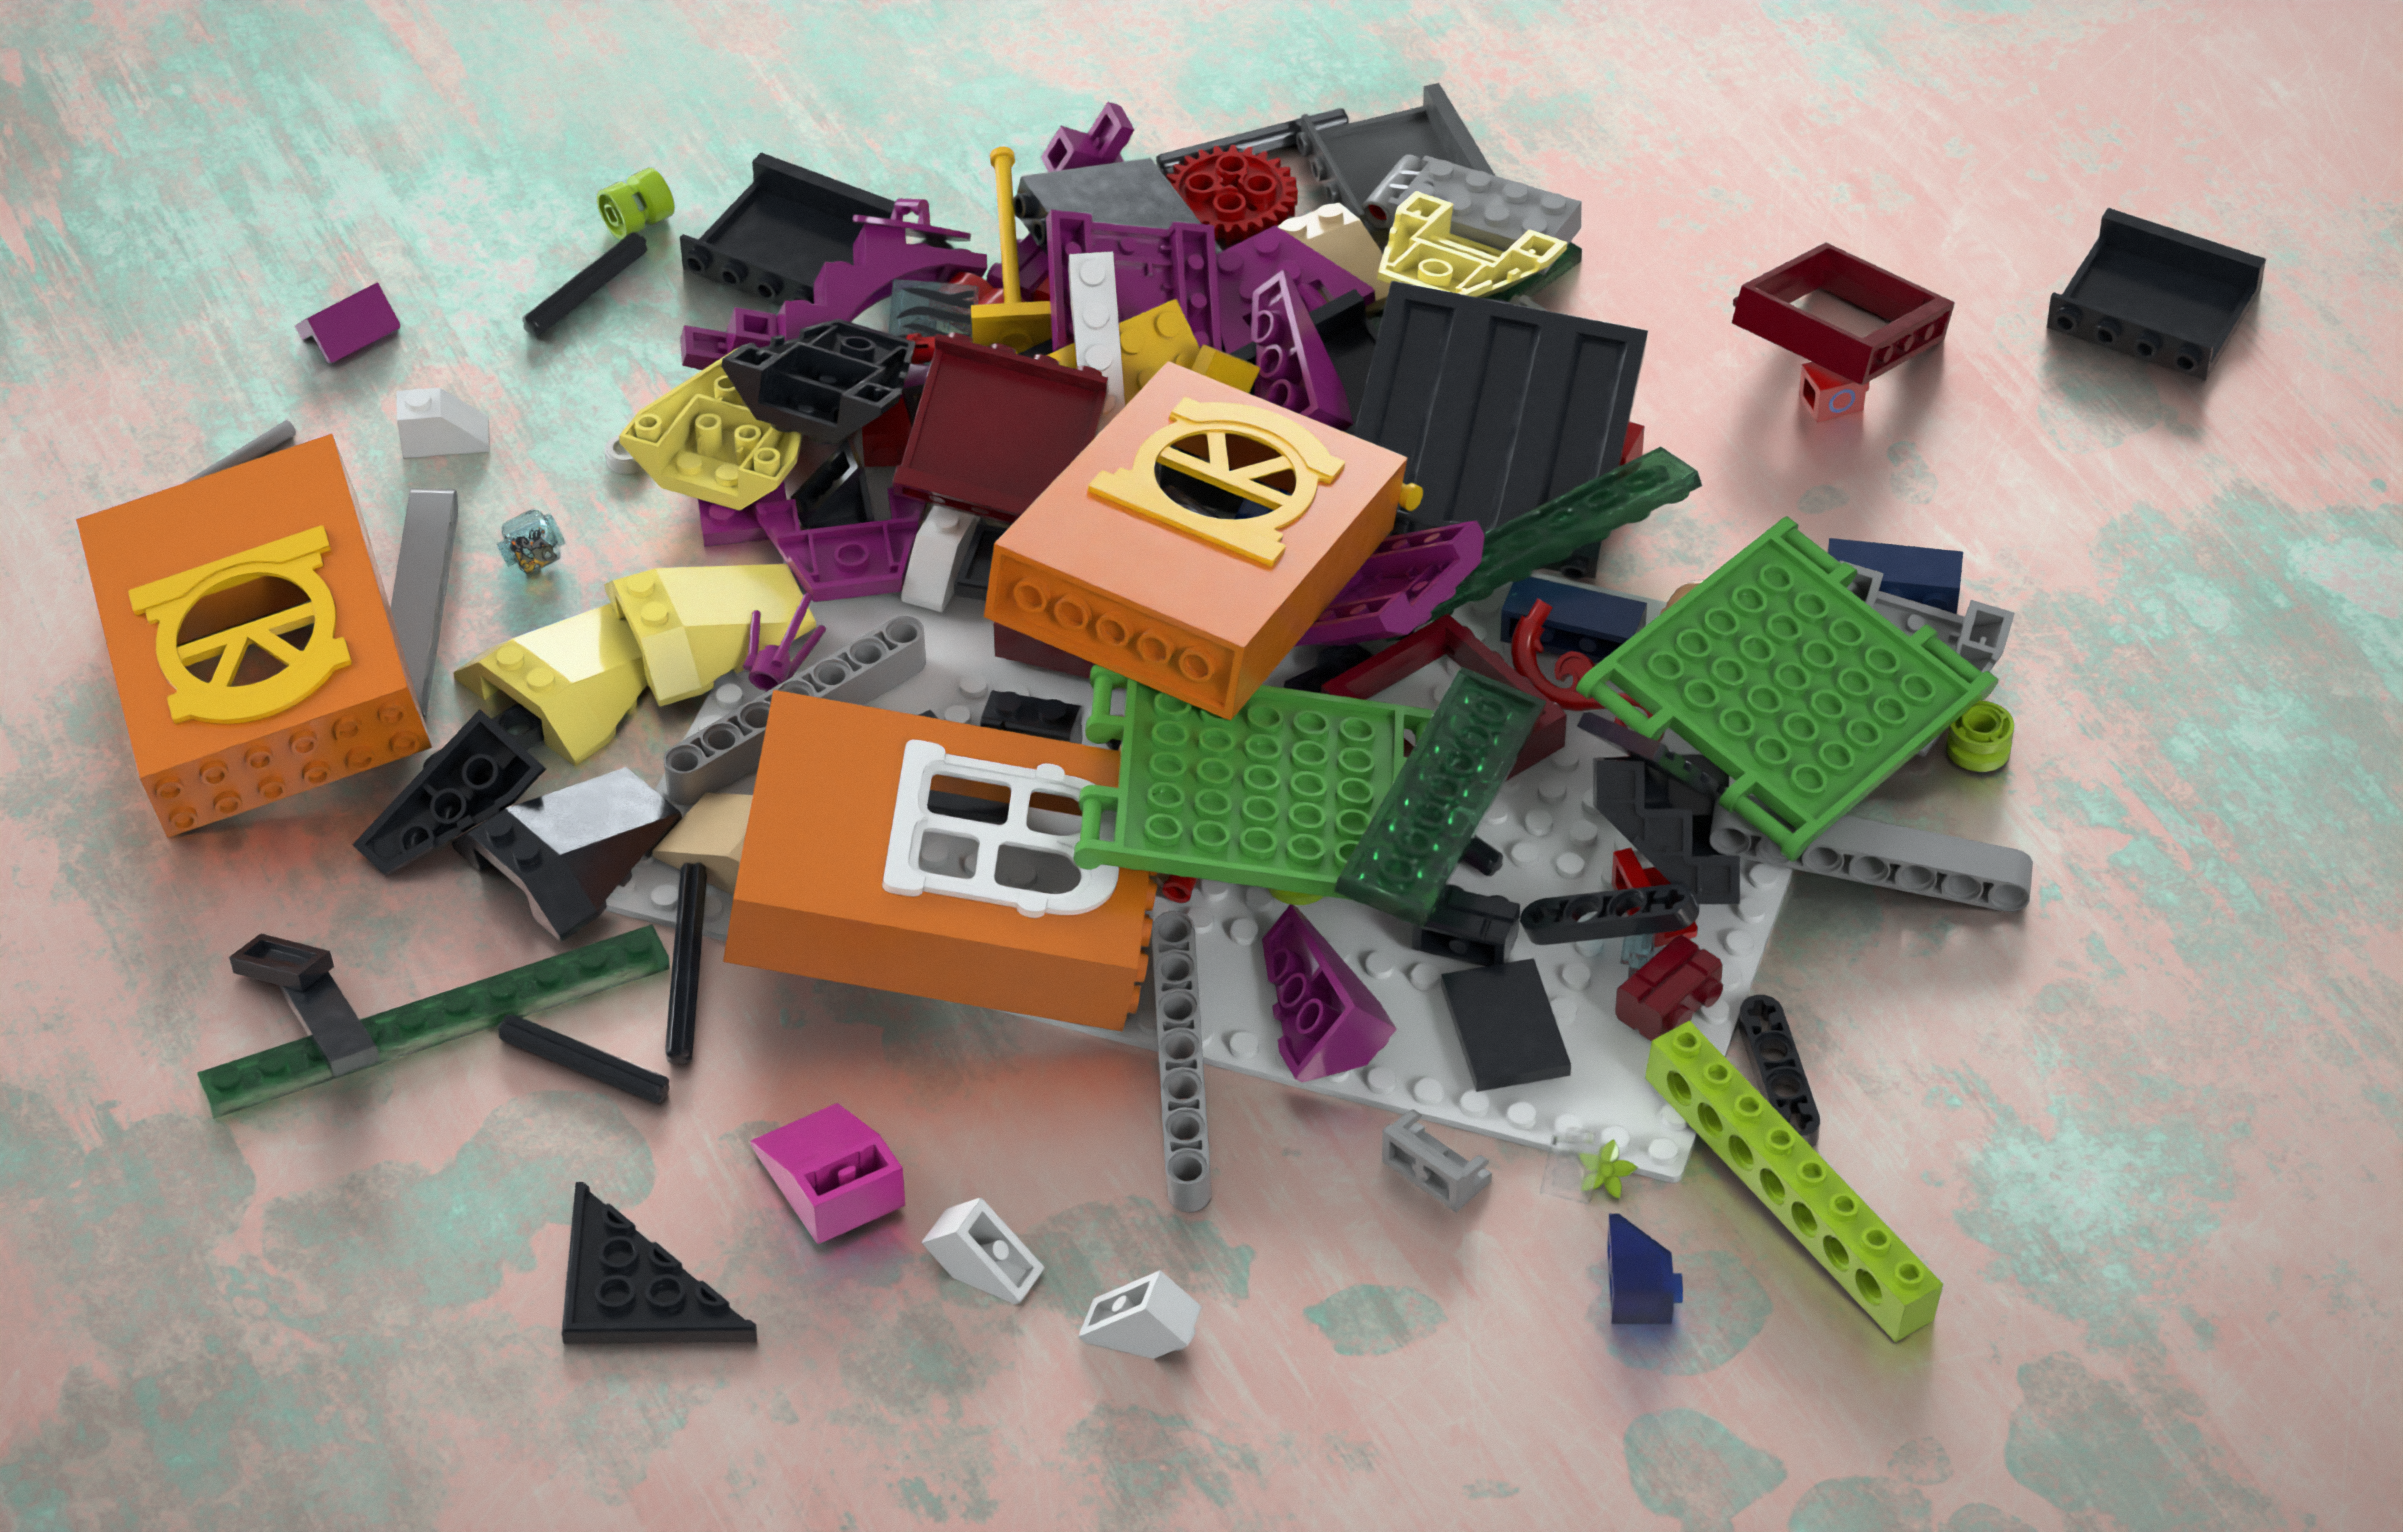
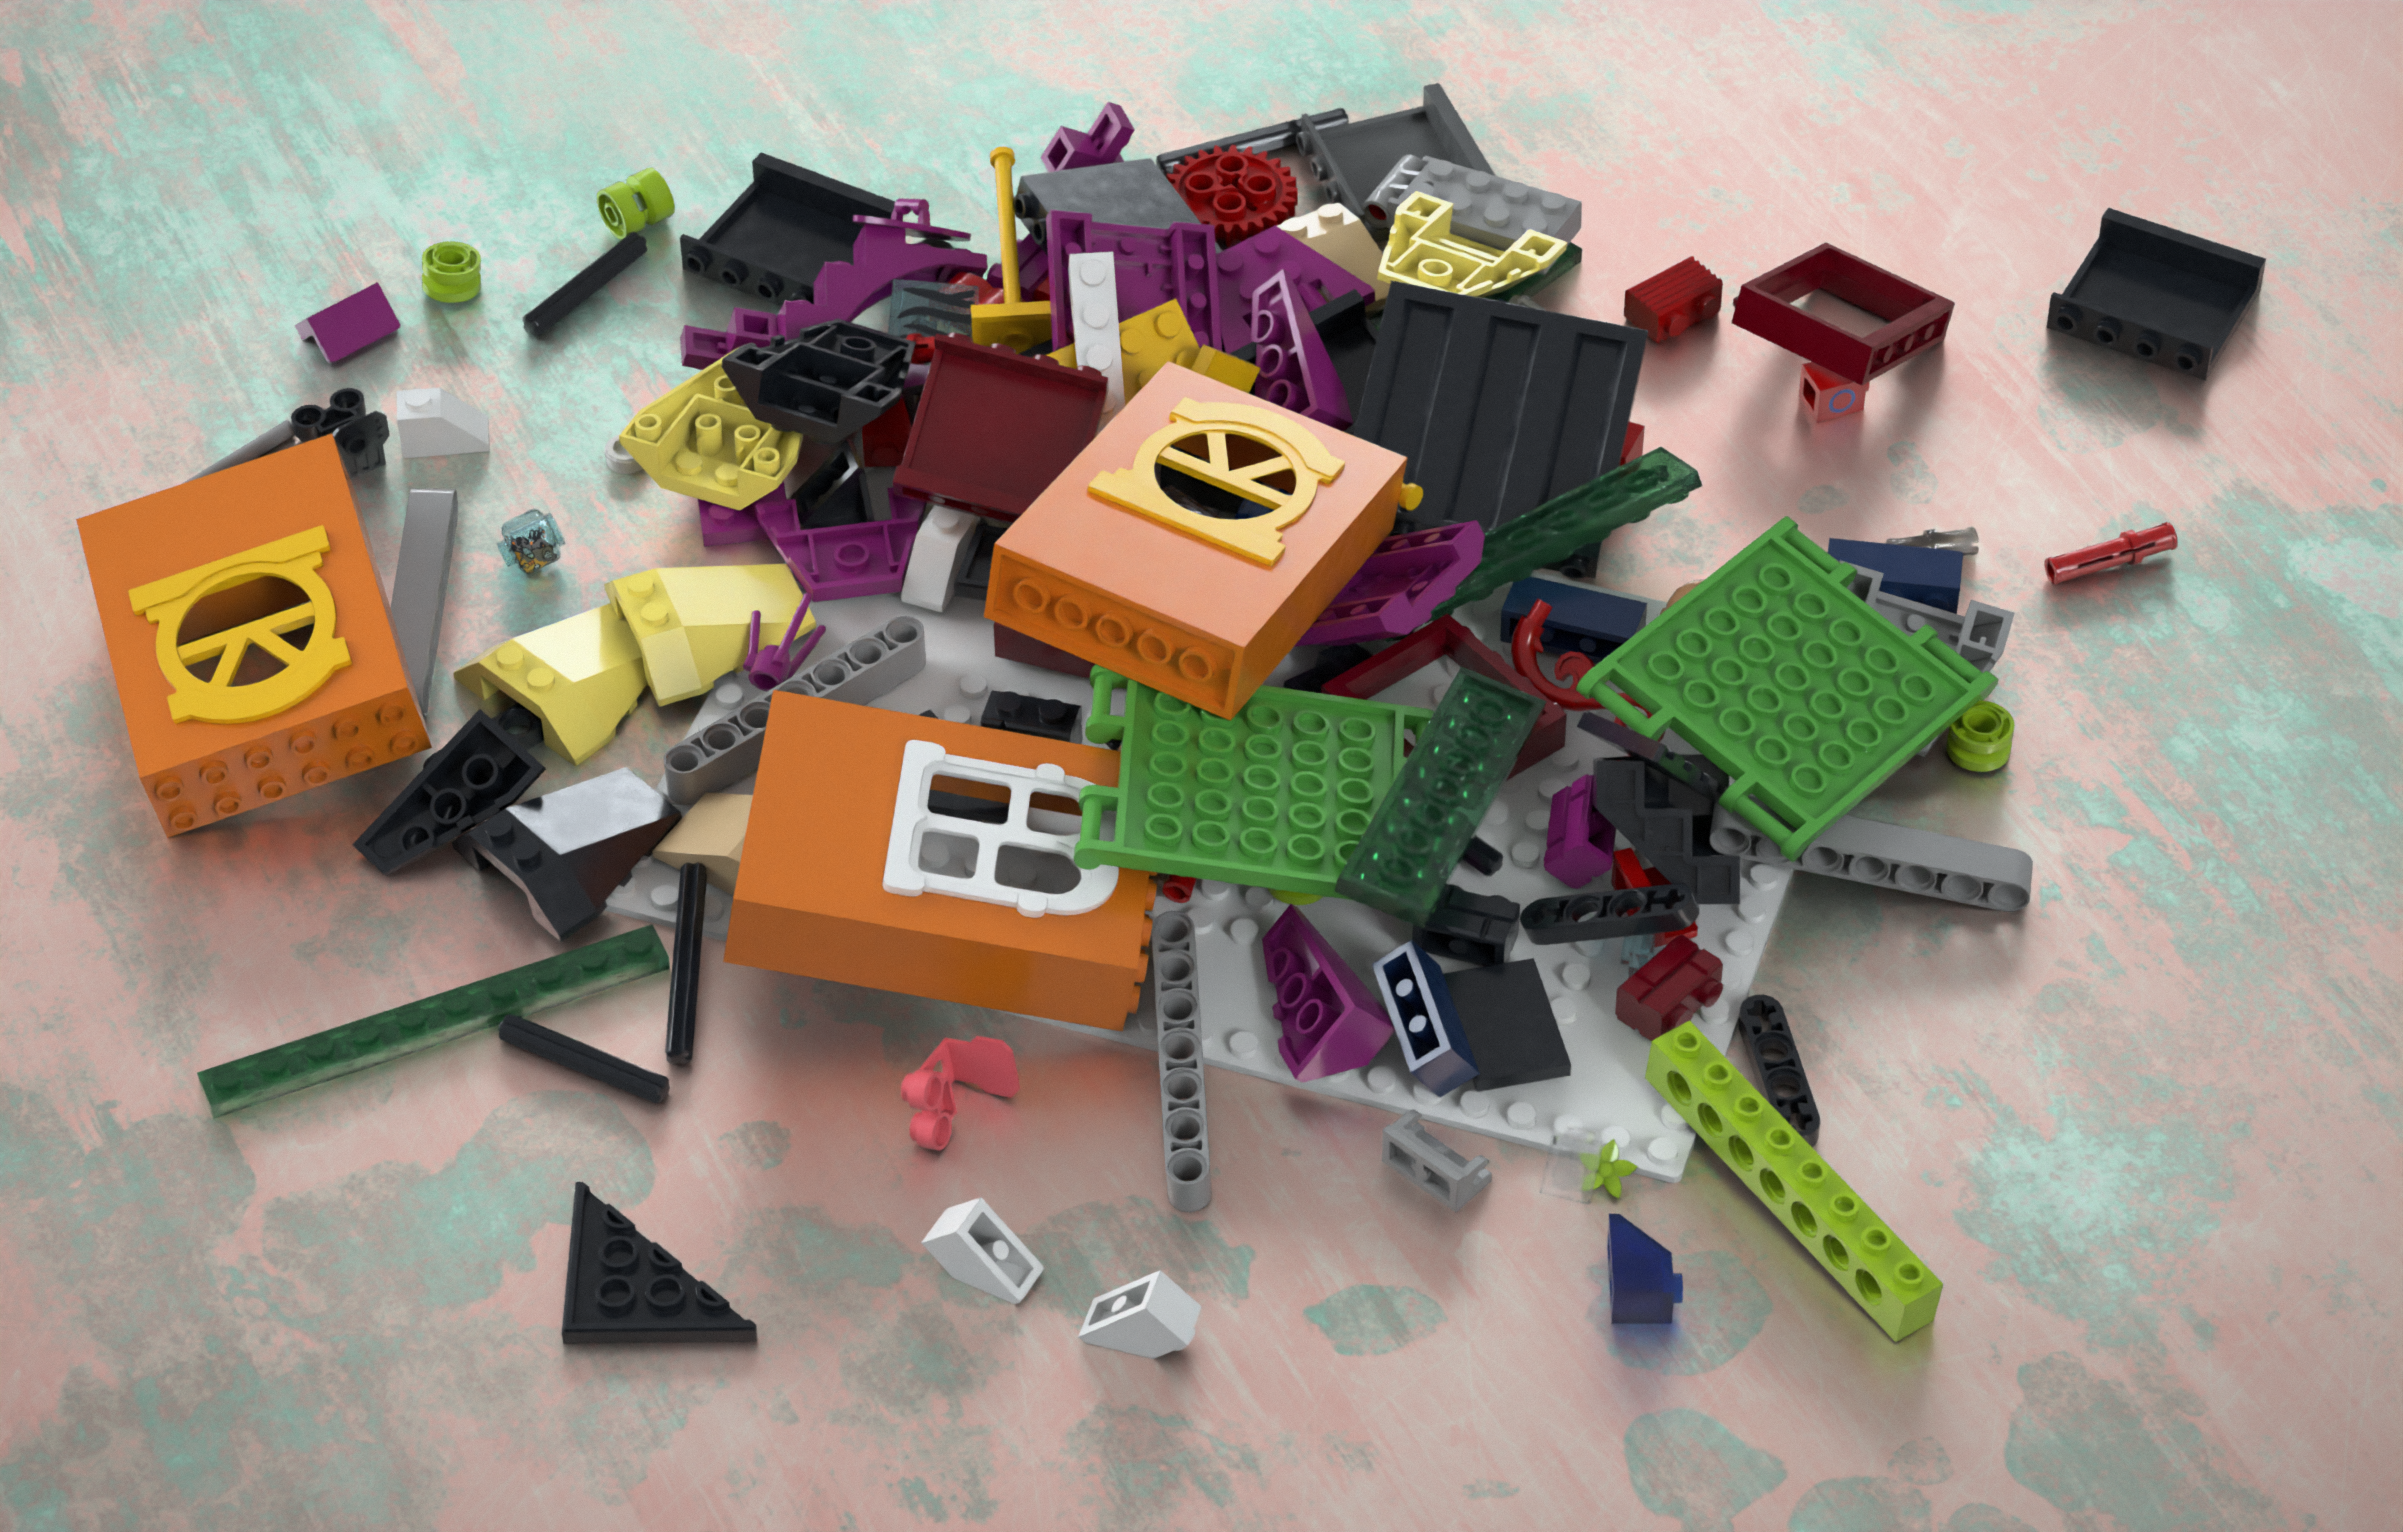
black tile [229,933,334,991] -> none
black tile [278,972,380,1076] -> none
dark pink slope [750,1103,906,1245] -> none
none -> black piece [291,388,390,479]
none -> lime wheel [422,241,481,303]
none -> coral piece [901,1036,1020,1151]
none -> dark blue brick [1372,940,1480,1098]
none -> magenta brick [1543,774,1616,889]
none -> red brick [1624,256,1723,344]
none -> clear smoke pin [1886,527,1979,556]
none -> red pin [2044,522,2178,585]

